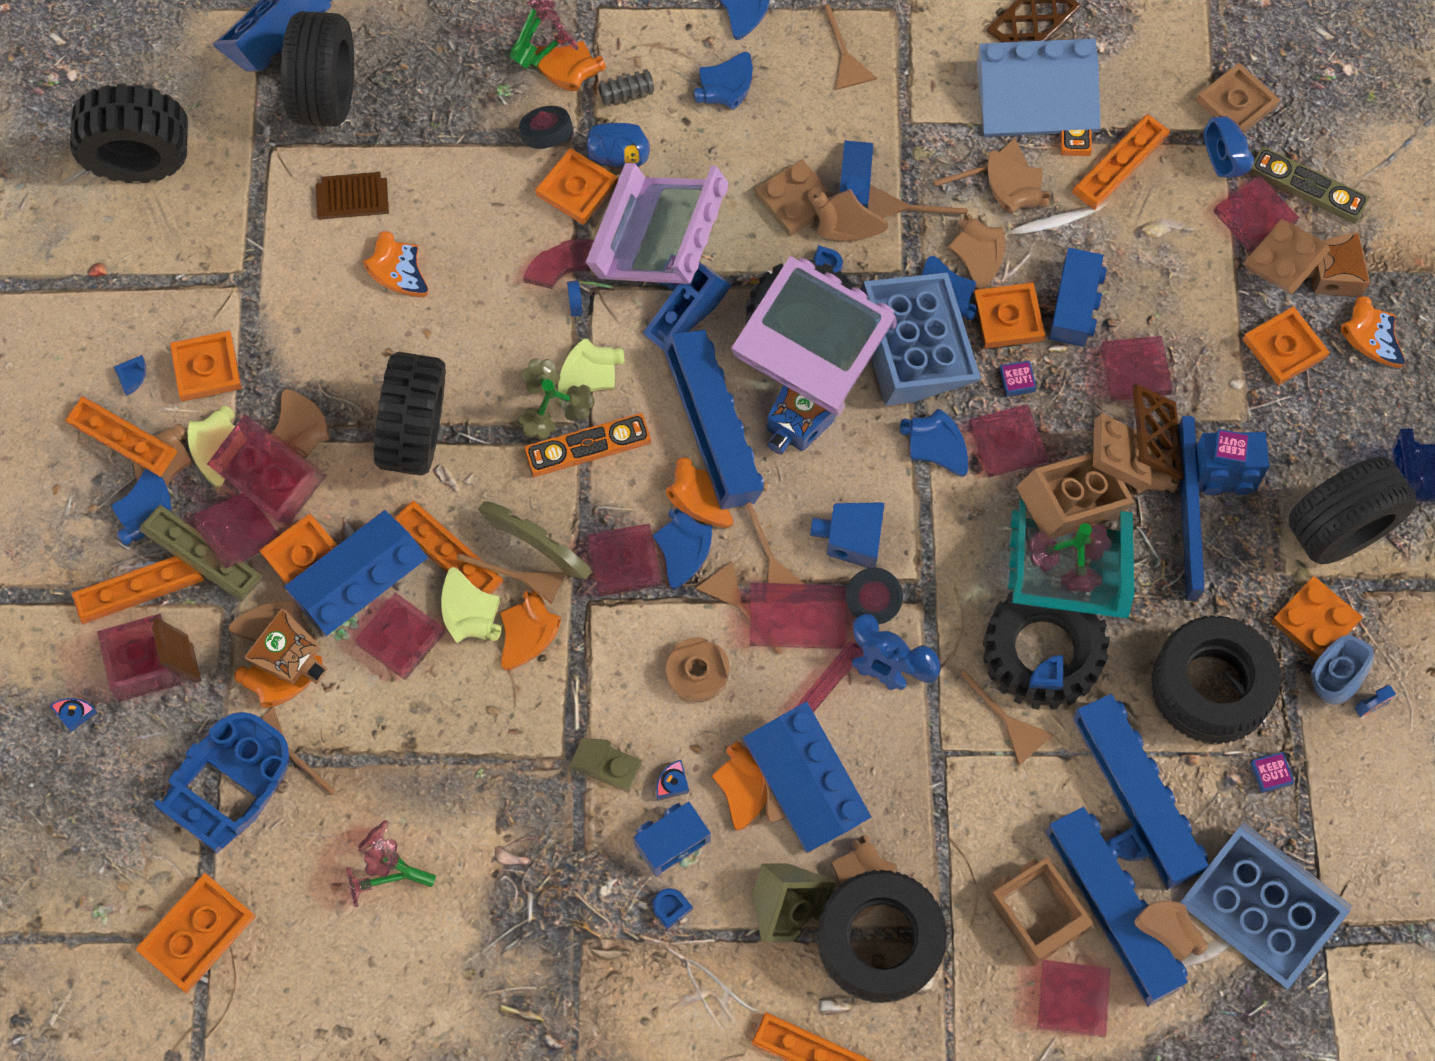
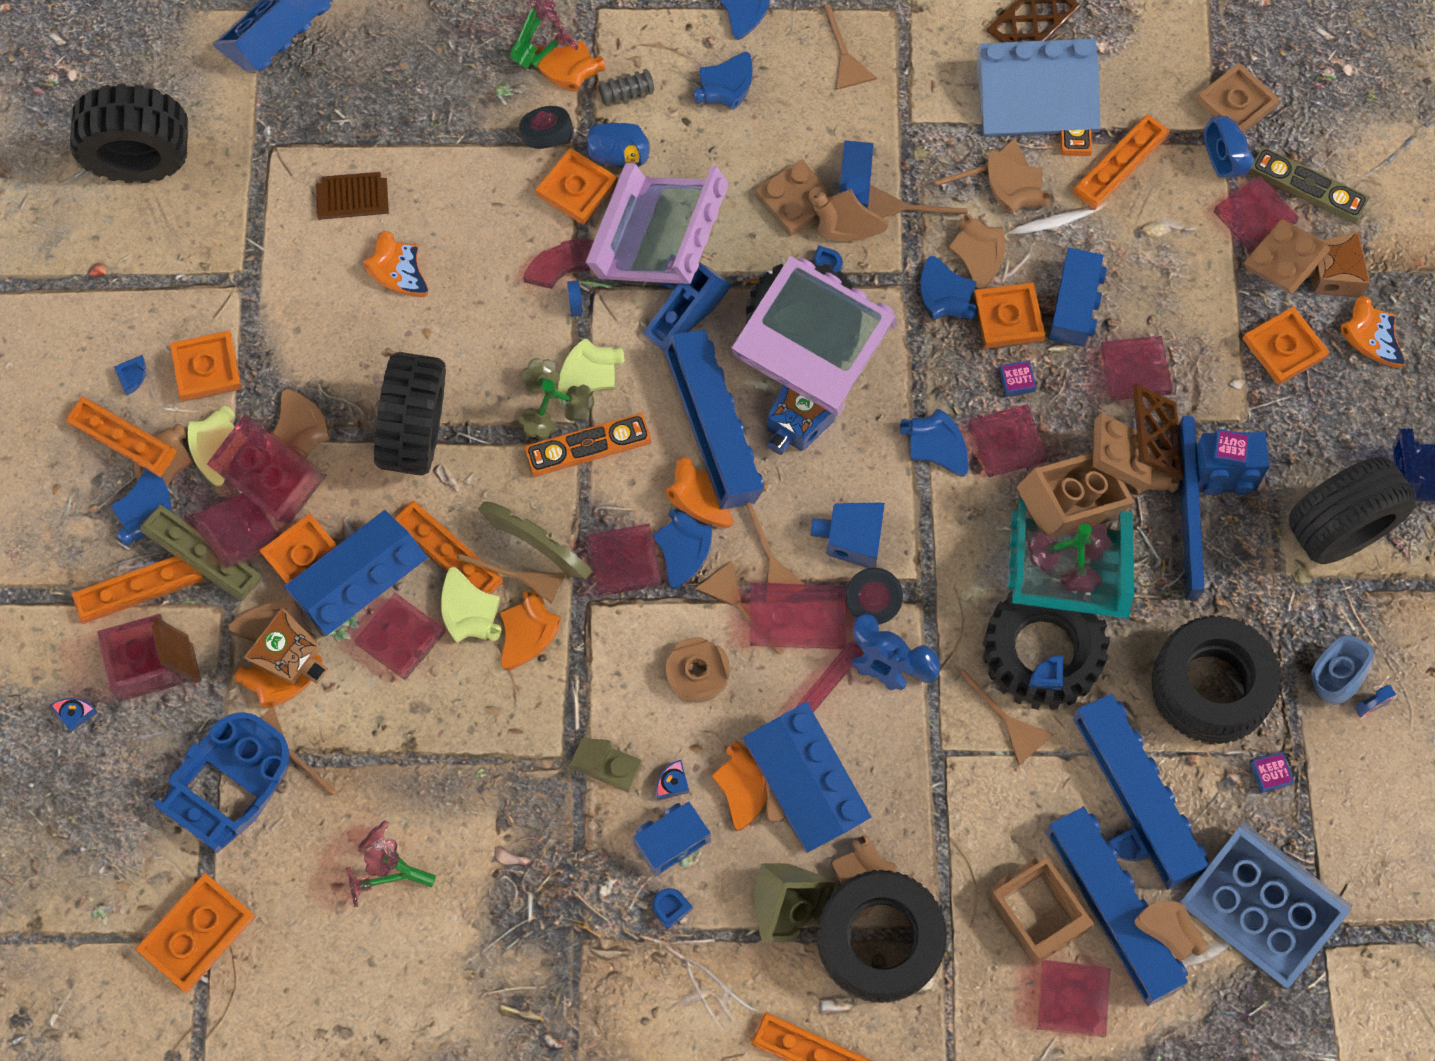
black tyre [281,11,354,127] -> none
medium blue slope [859,273,981,406] -> none
orange plate [1271,576,1363,661] -> none

